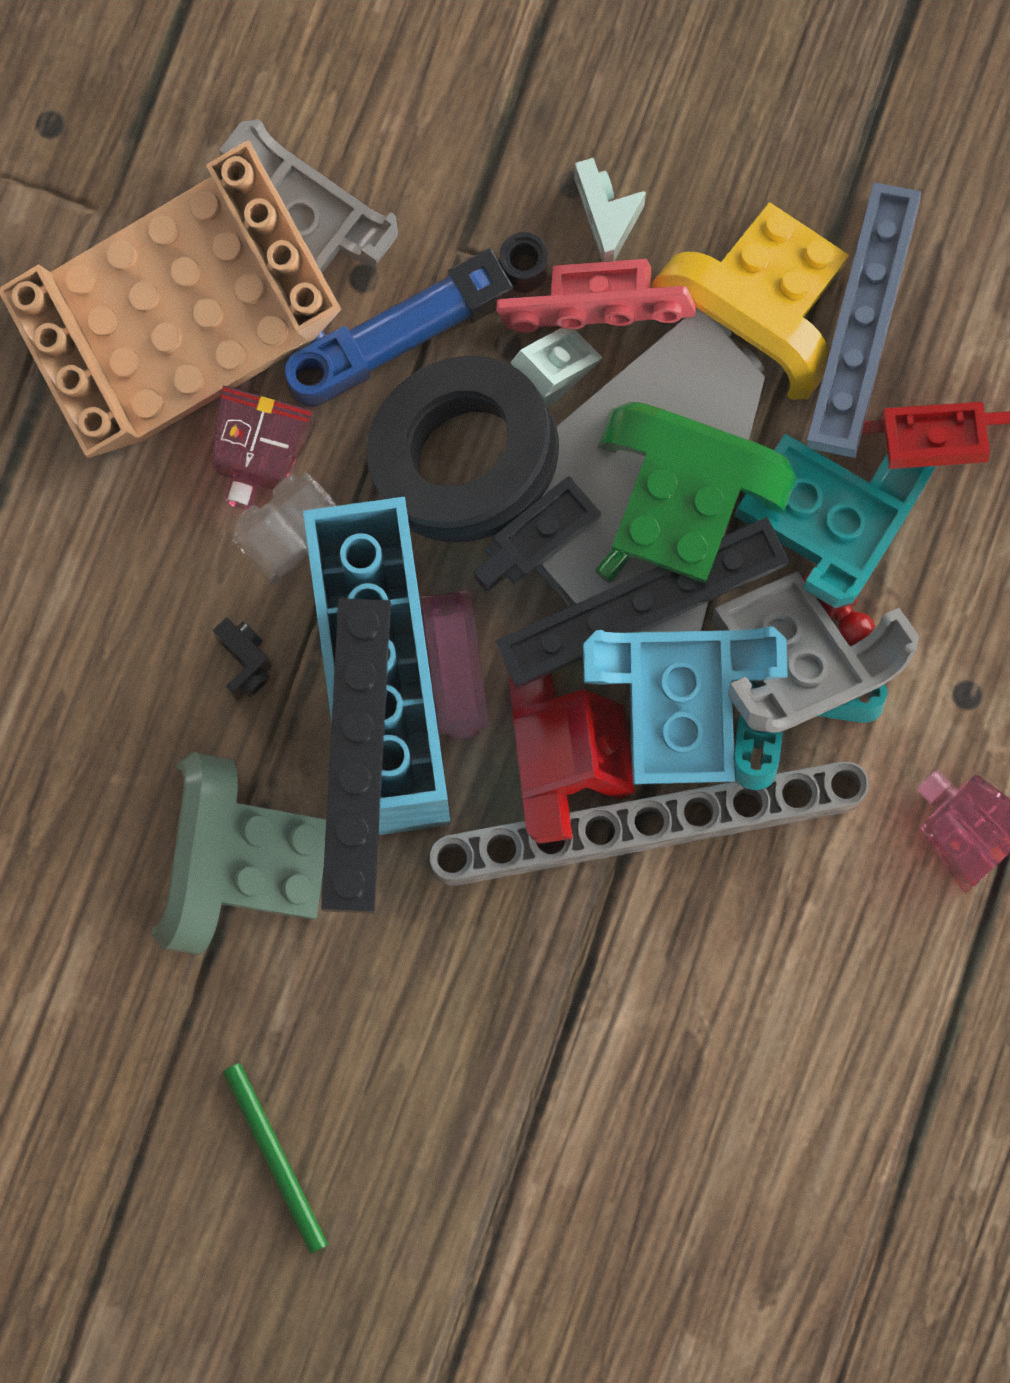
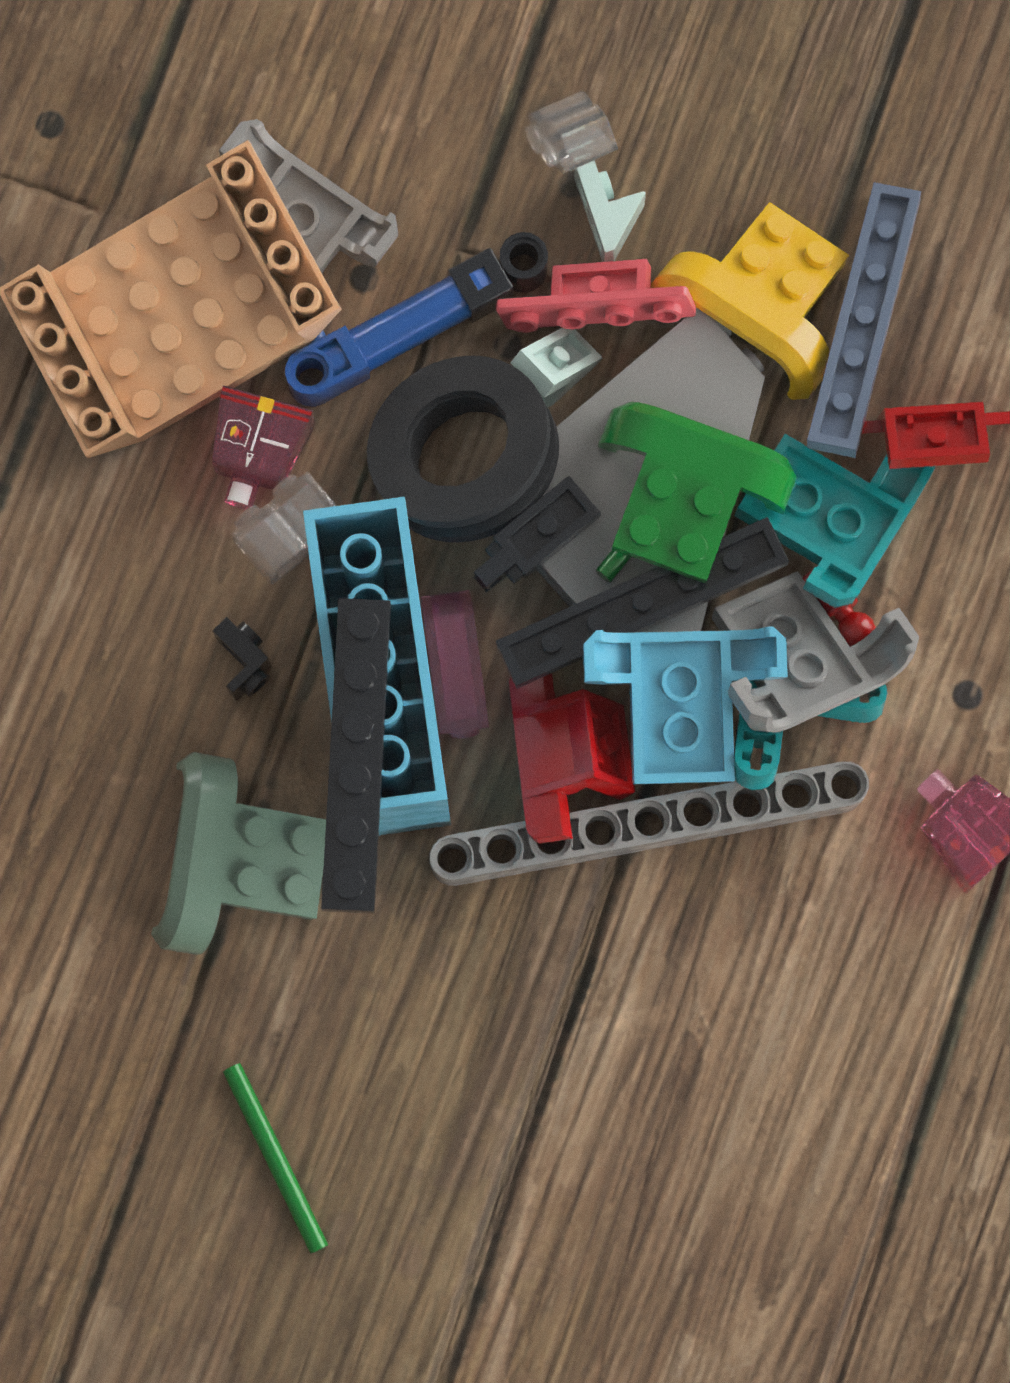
none -> clear brick [525,91,618,174]

